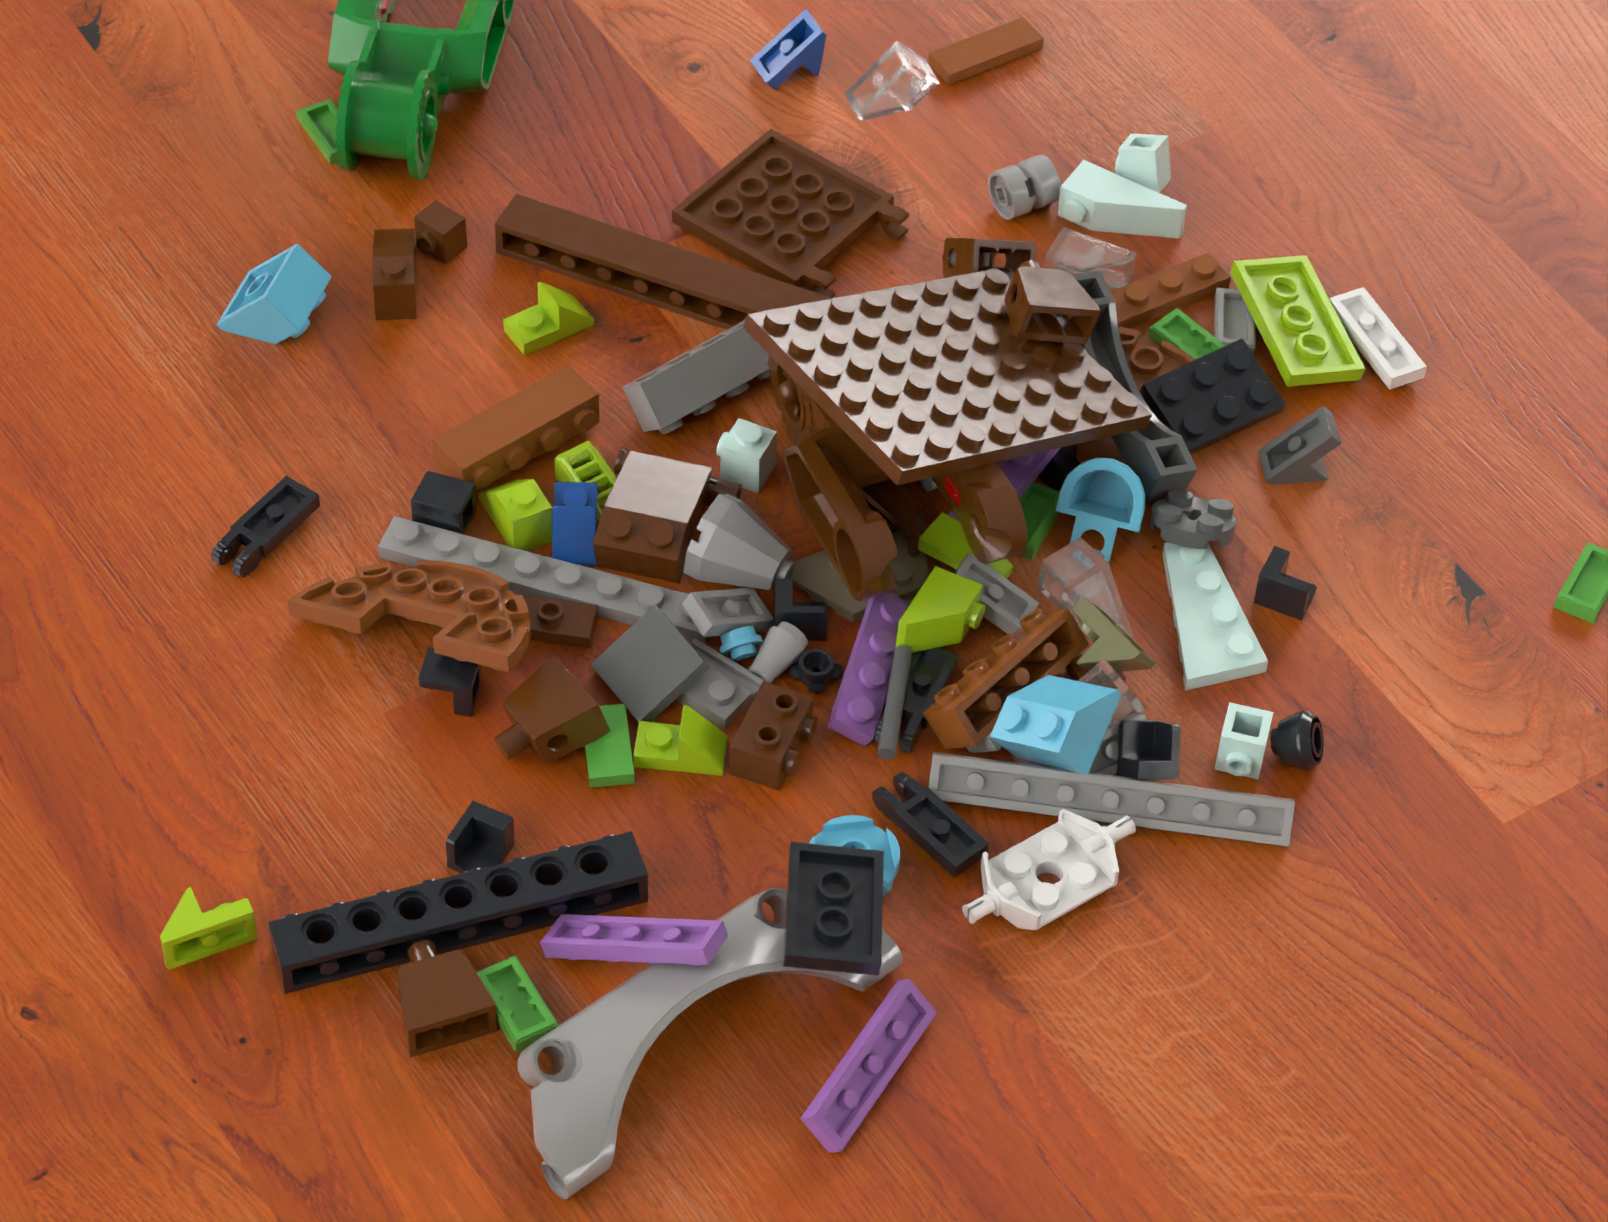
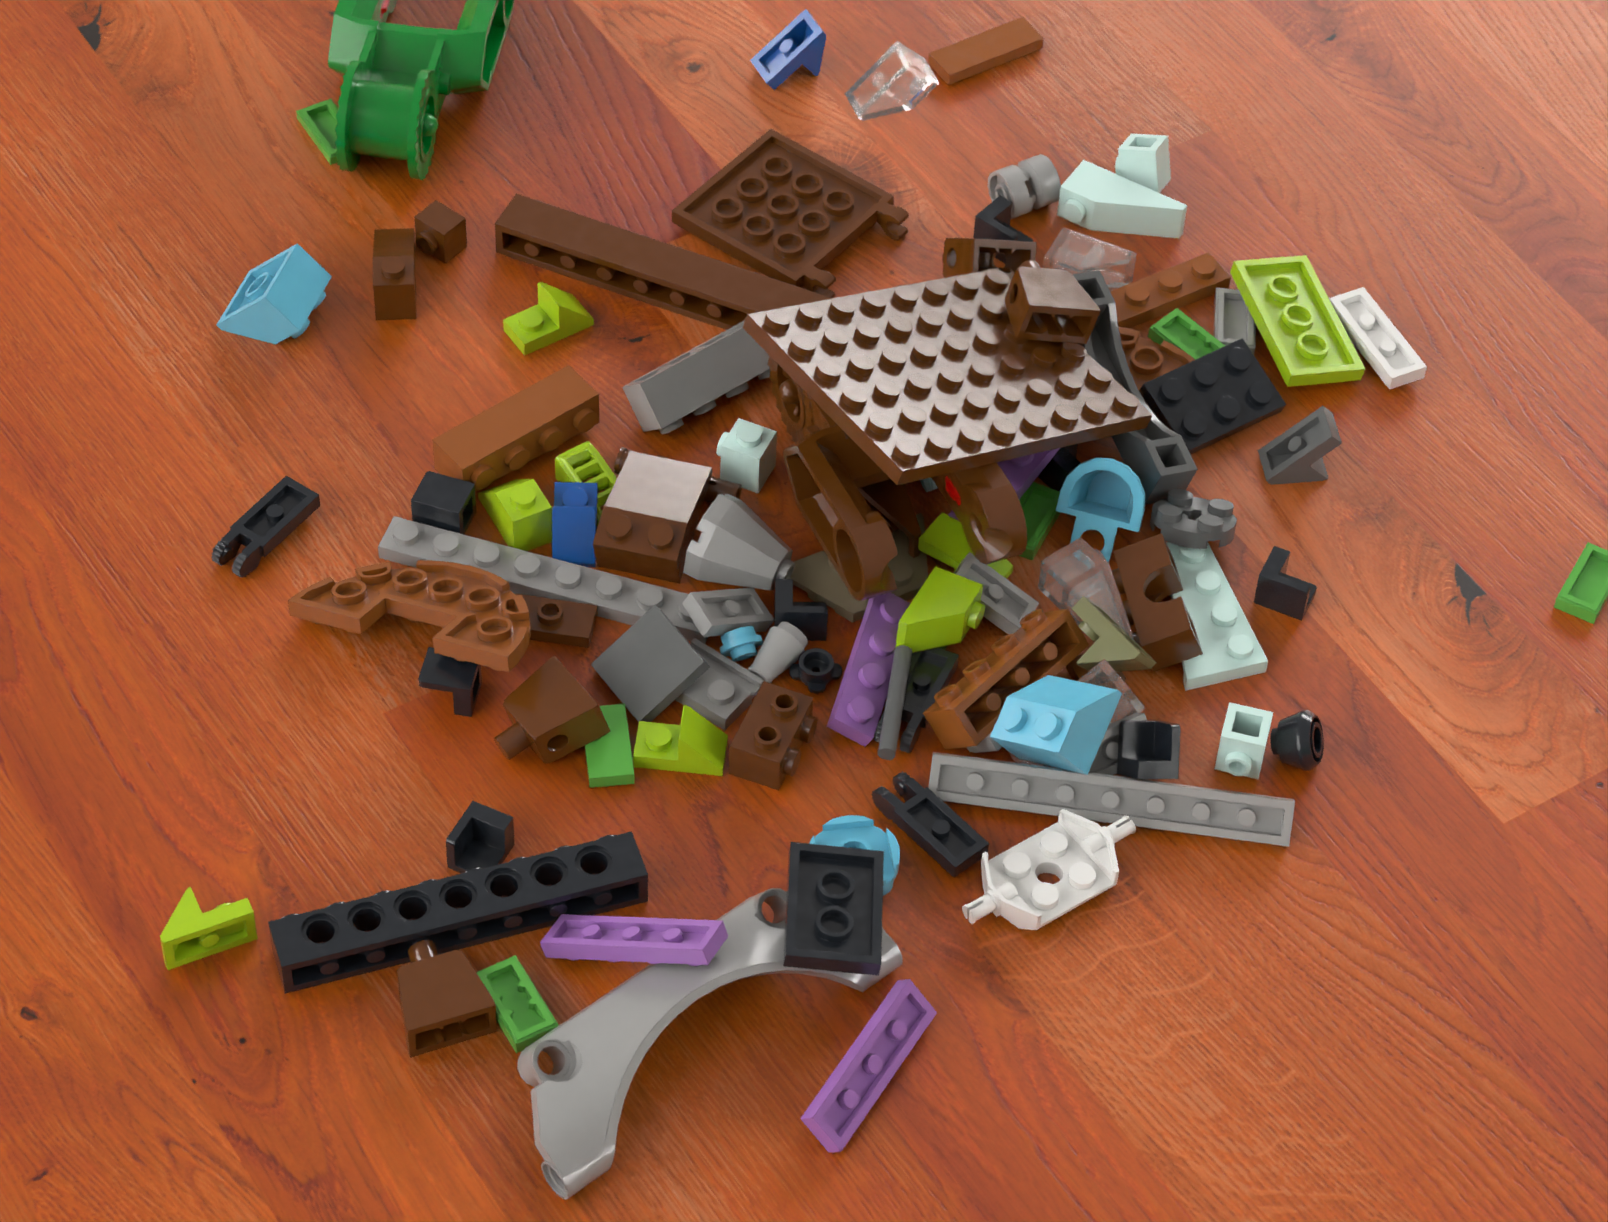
none -> black panel [973,196,1033,264]
none -> reddish brown arch [1111,533,1203,672]

